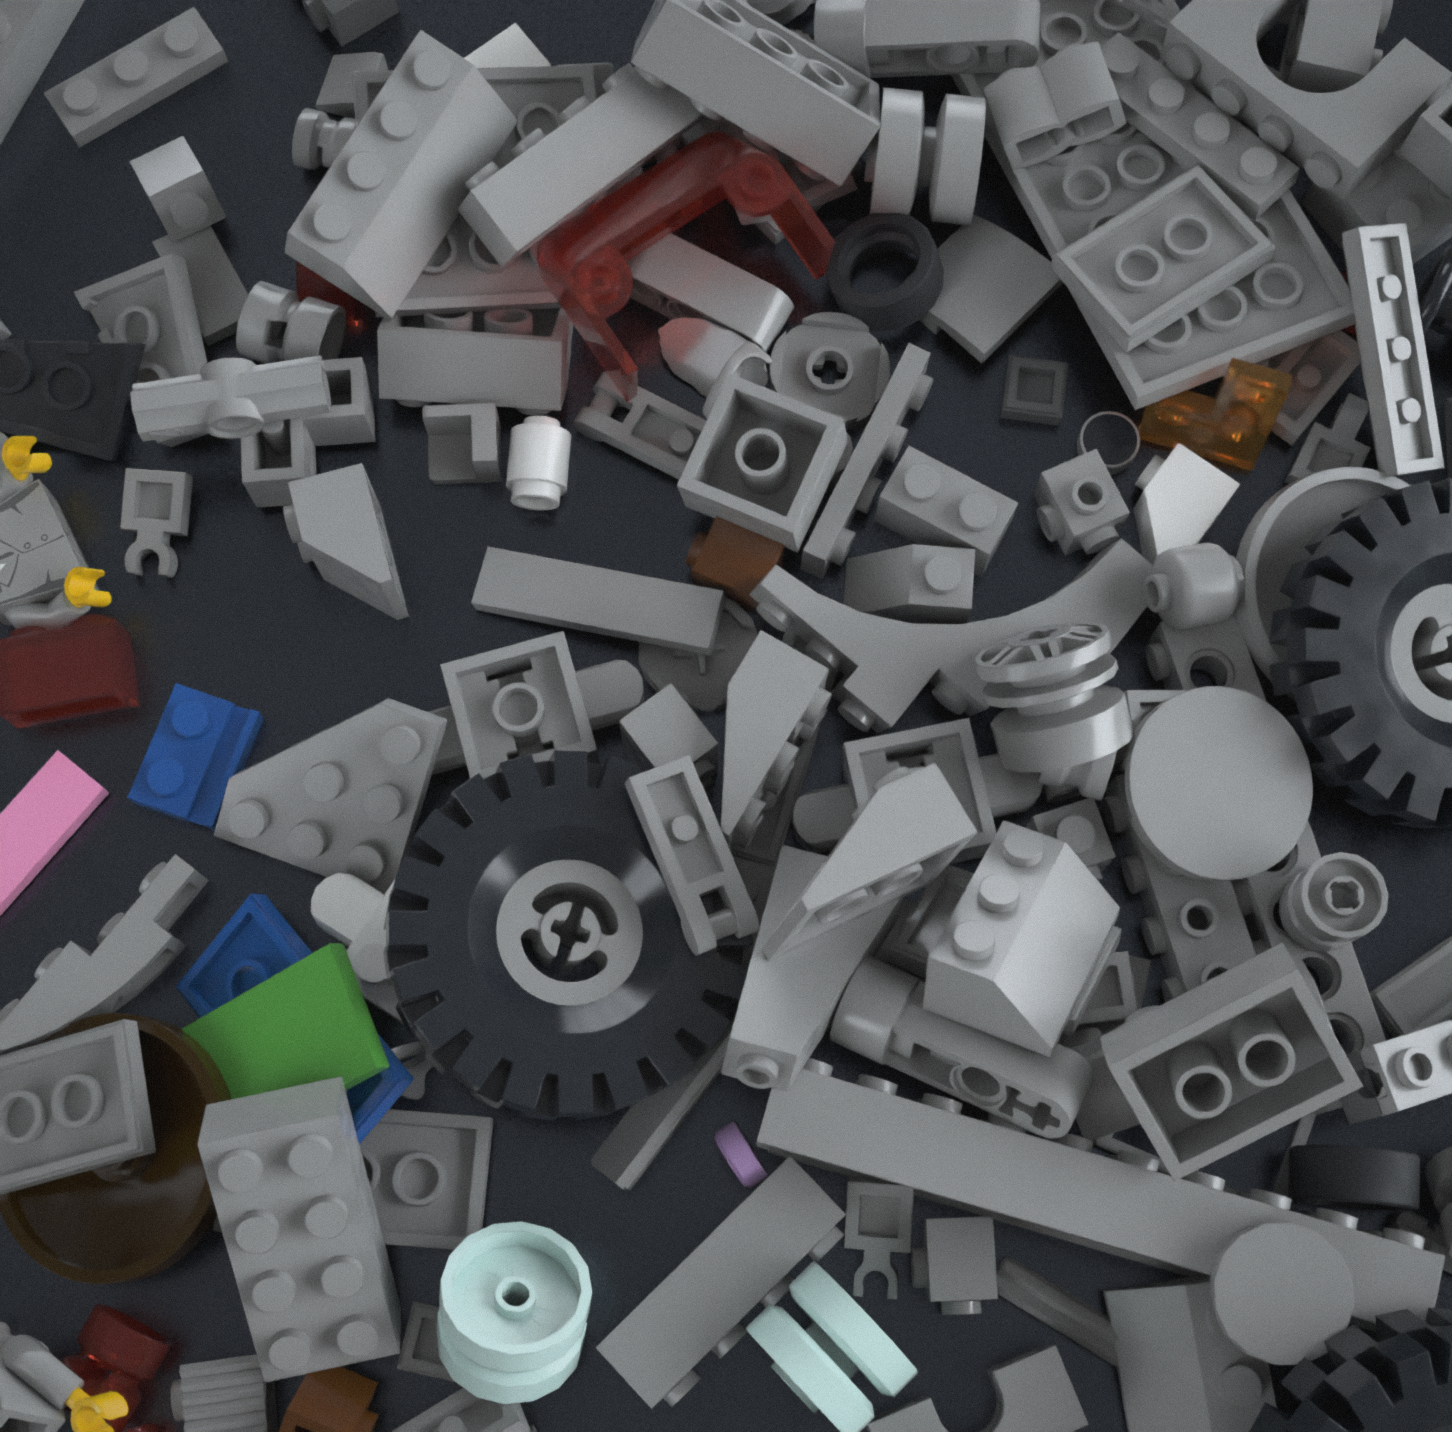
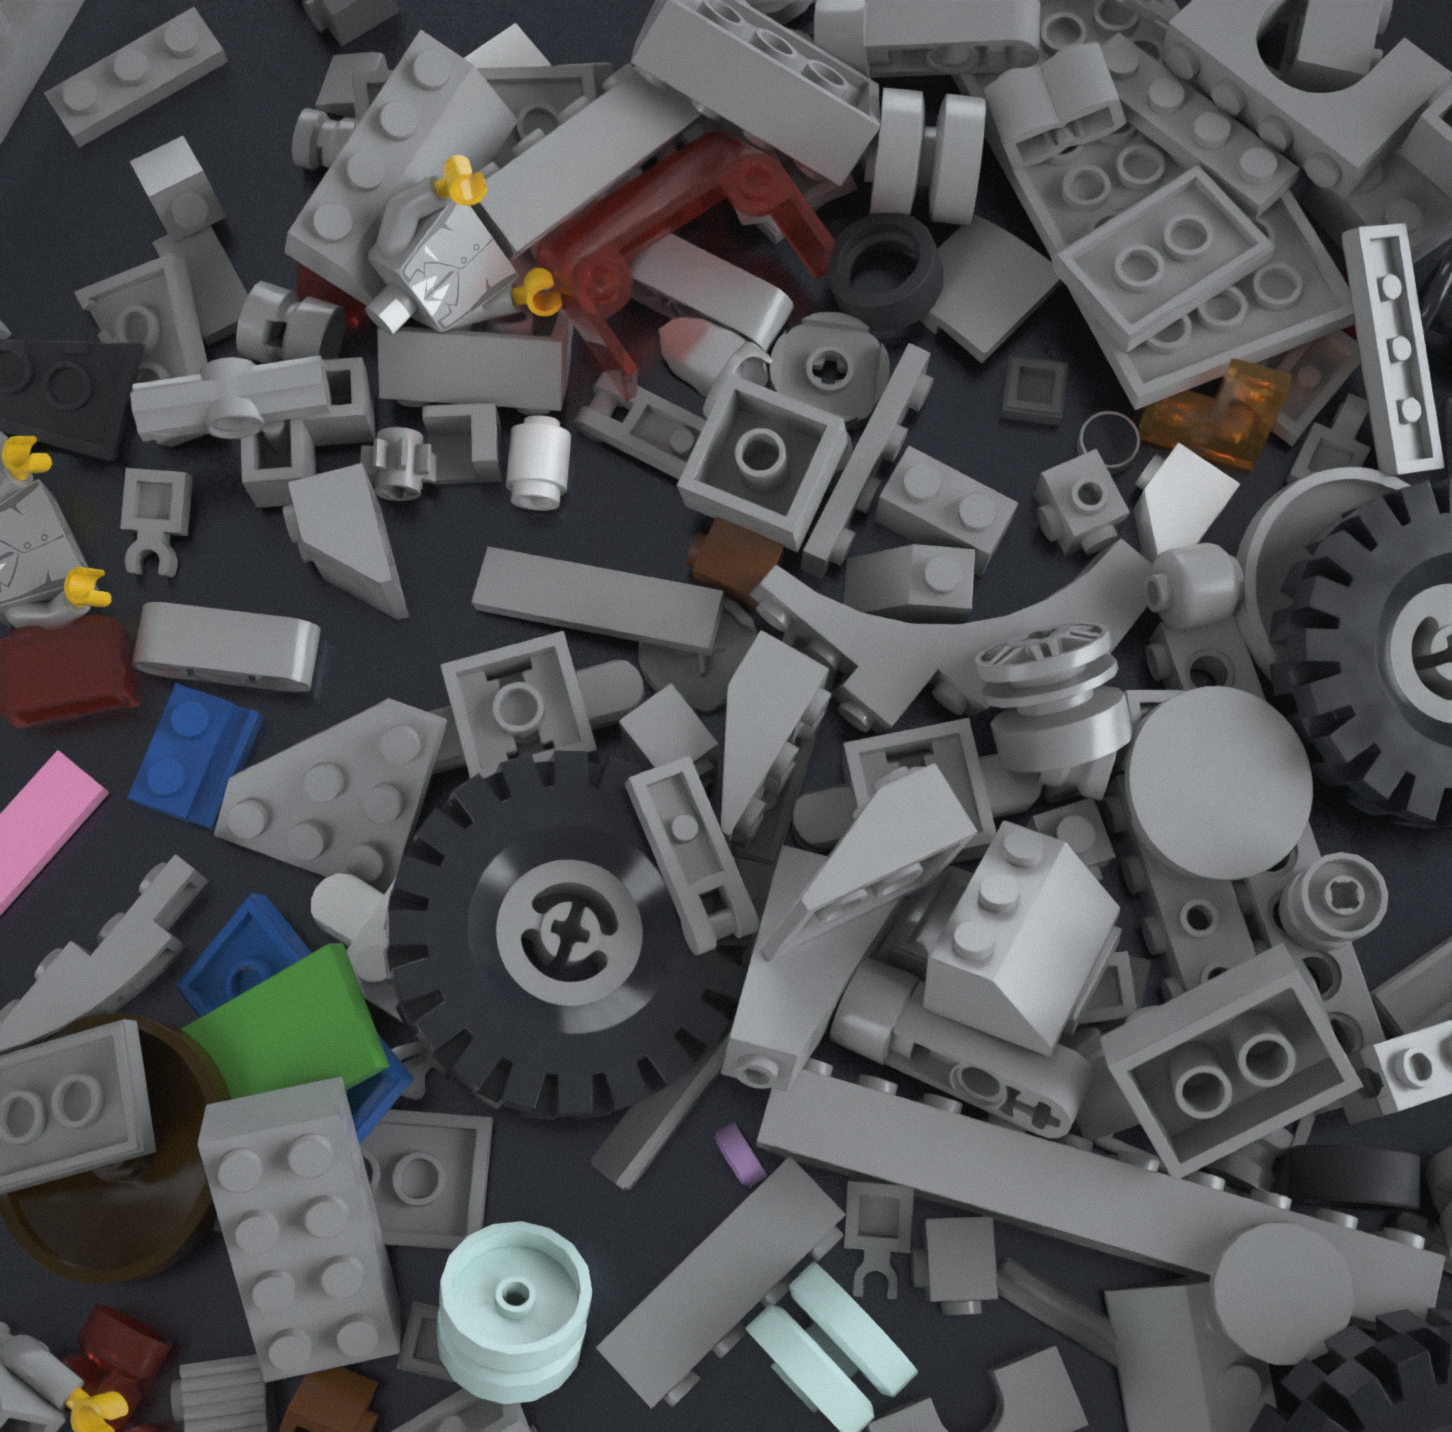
none -> light grey beam [132,602,321,692]
none -> light grey gear [360,427,437,501]
none -> light grey torso [365,155,562,336]
none -> light grey wheel [1206,1127,1294,1193]

